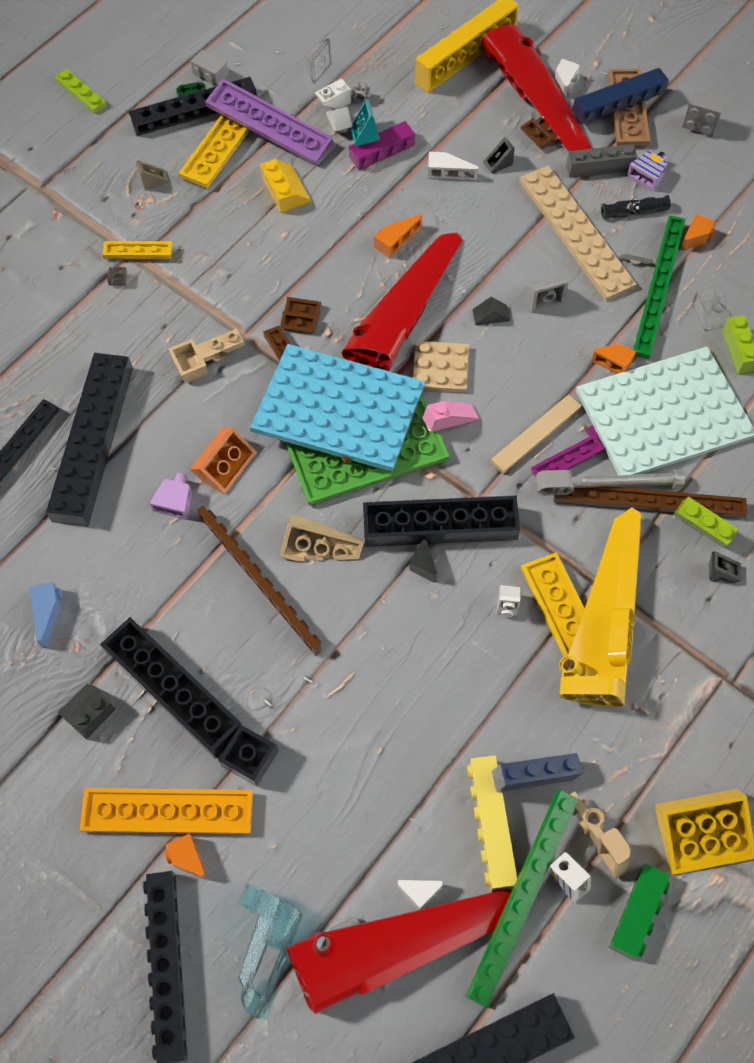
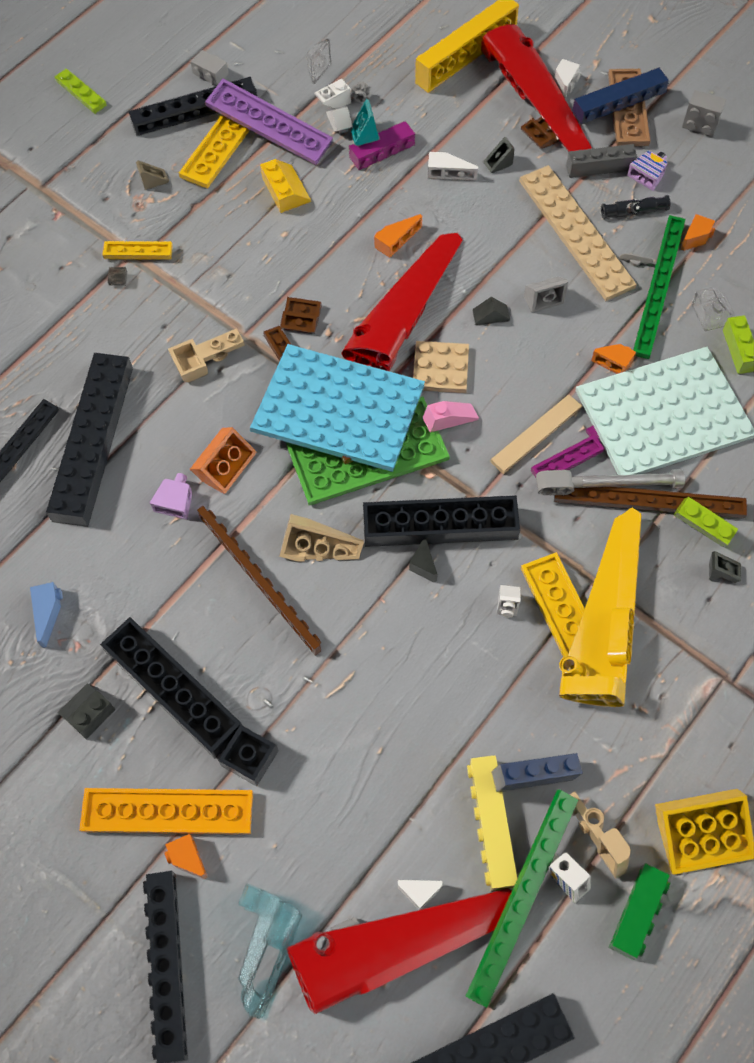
dark green beam [176,82,206,97] -> none

